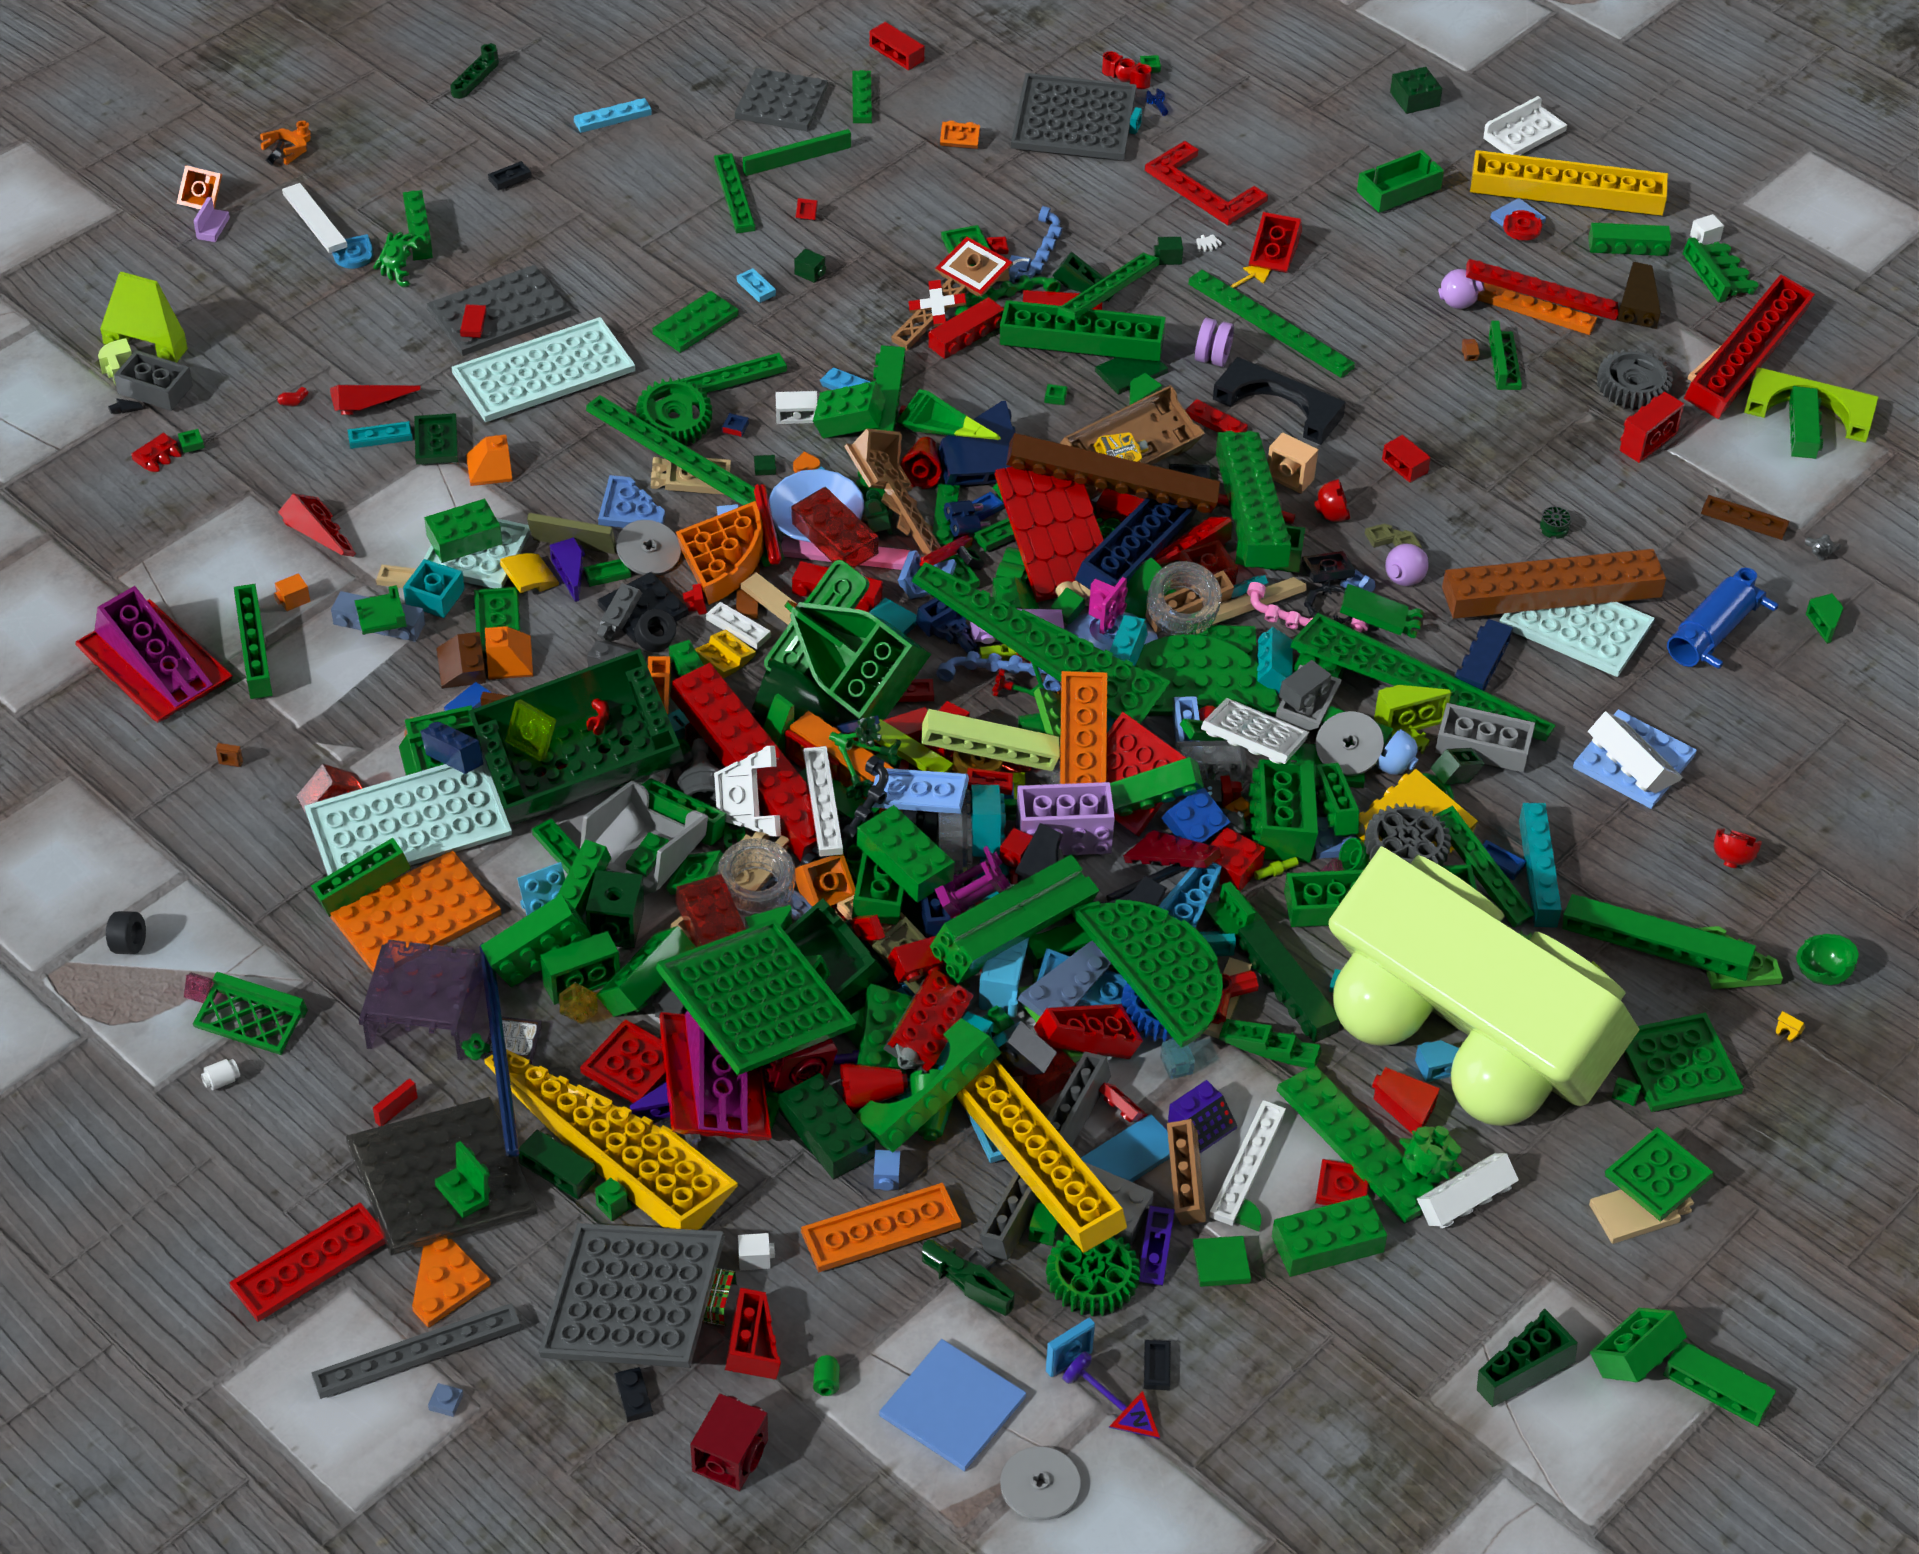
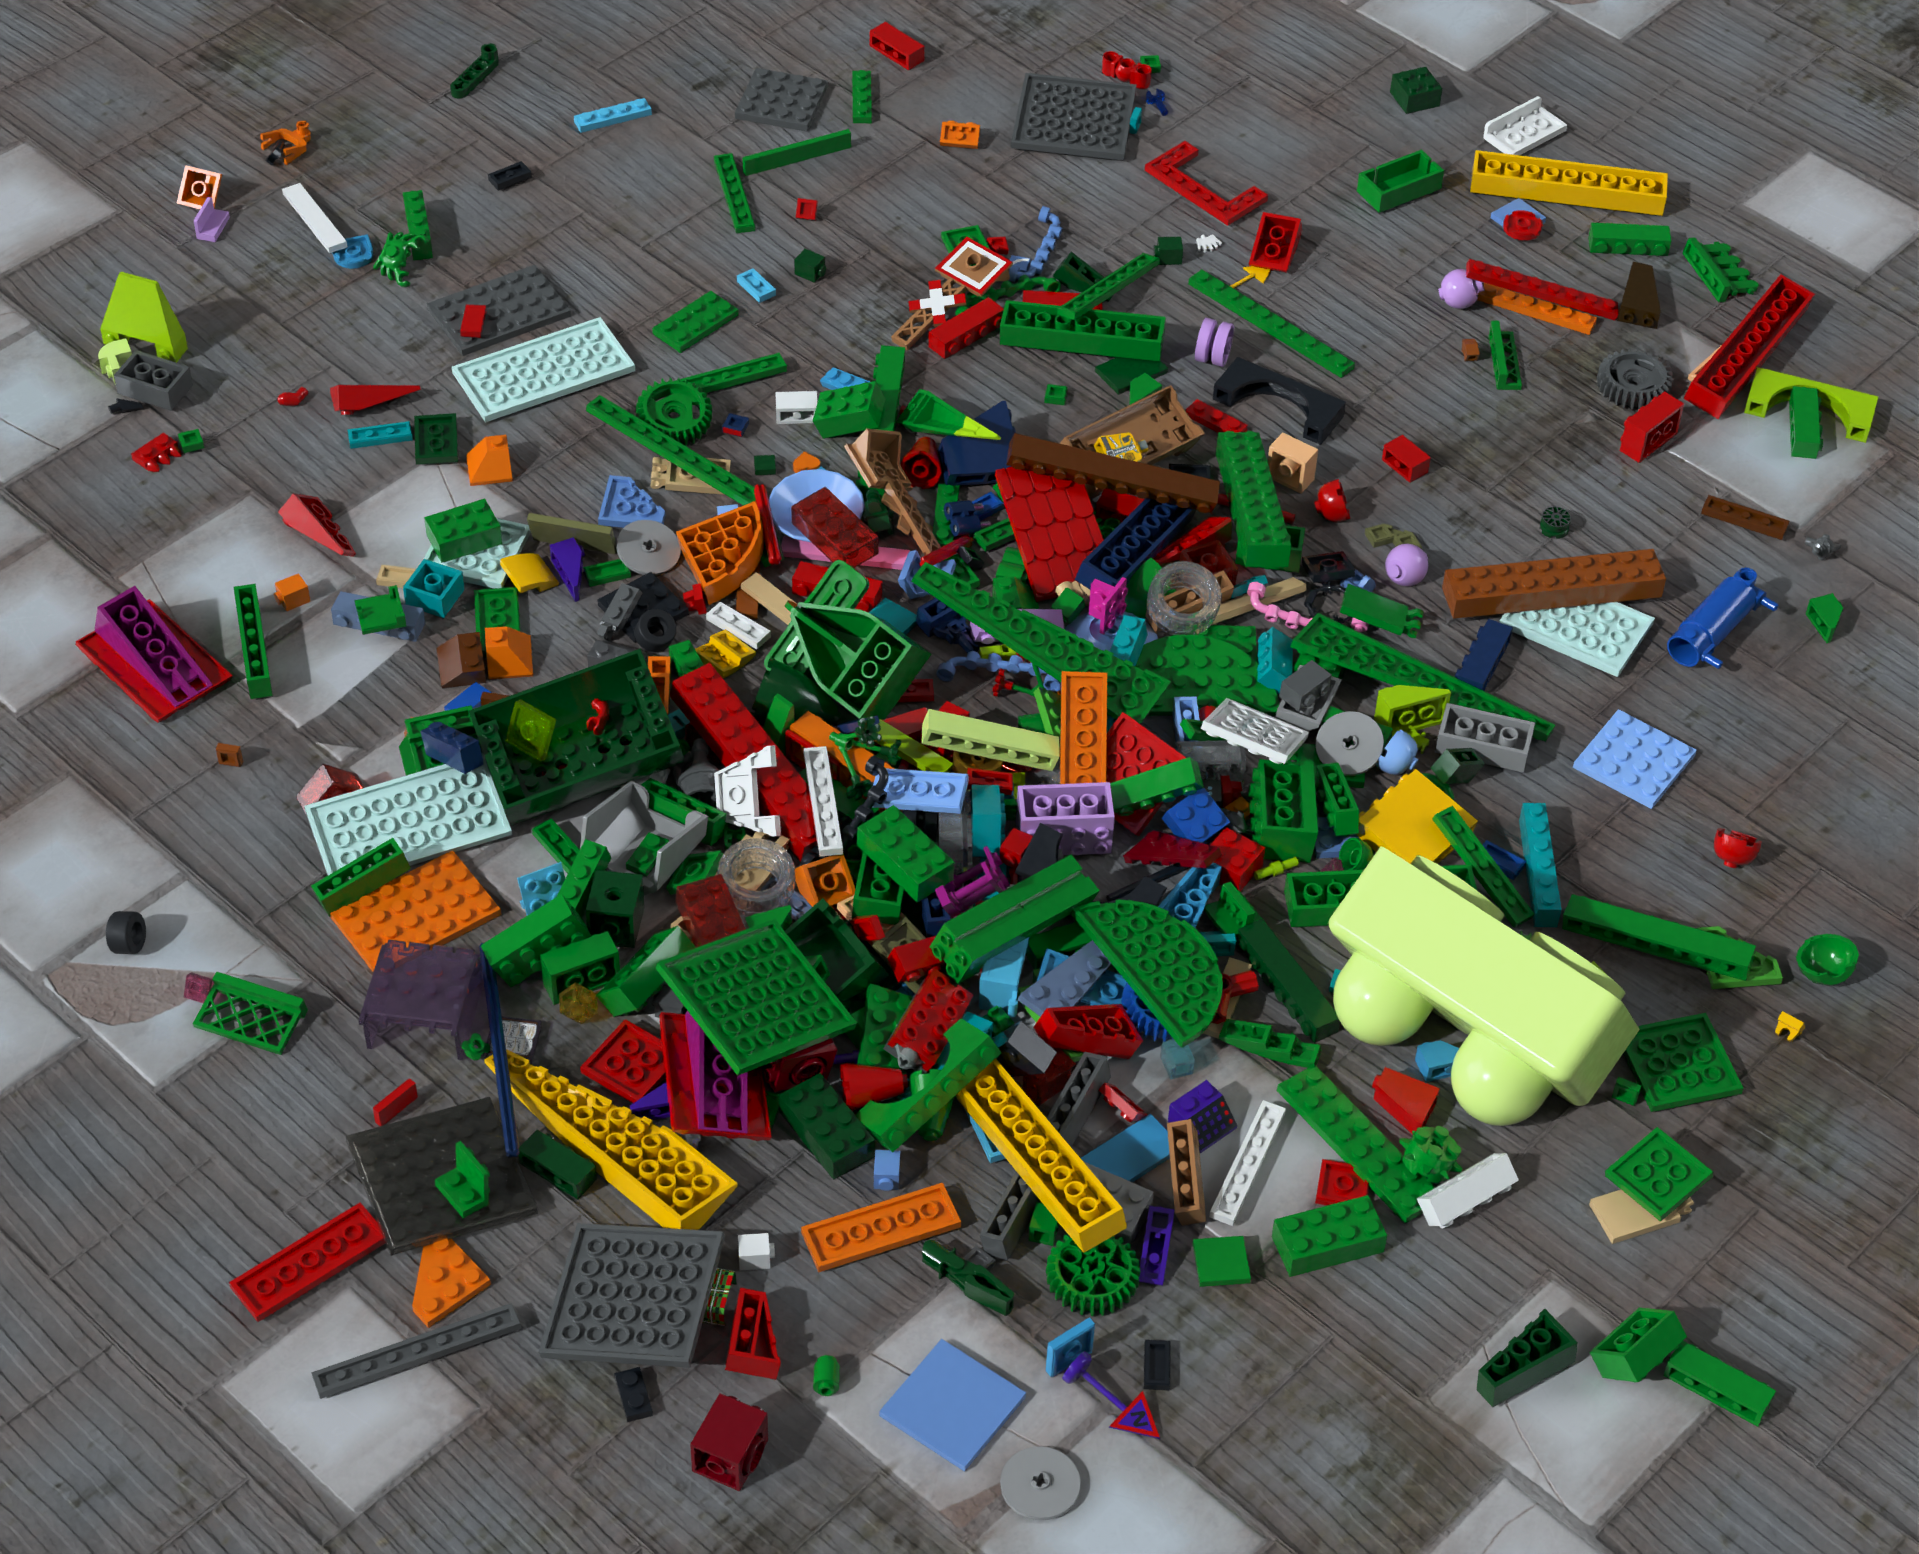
white brick [201,1059,240,1090] -> none
sand blue plate [428,1383,463,1417] -> none
green brick [595,1178,632,1221] -> none
green tile [1236,1199,1261,1231] -> none
dark grey gear [1364,803,1451,867] -> none
white slope [1588,711,1683,793] -> none
white brick [1690,214,1724,245] -> none

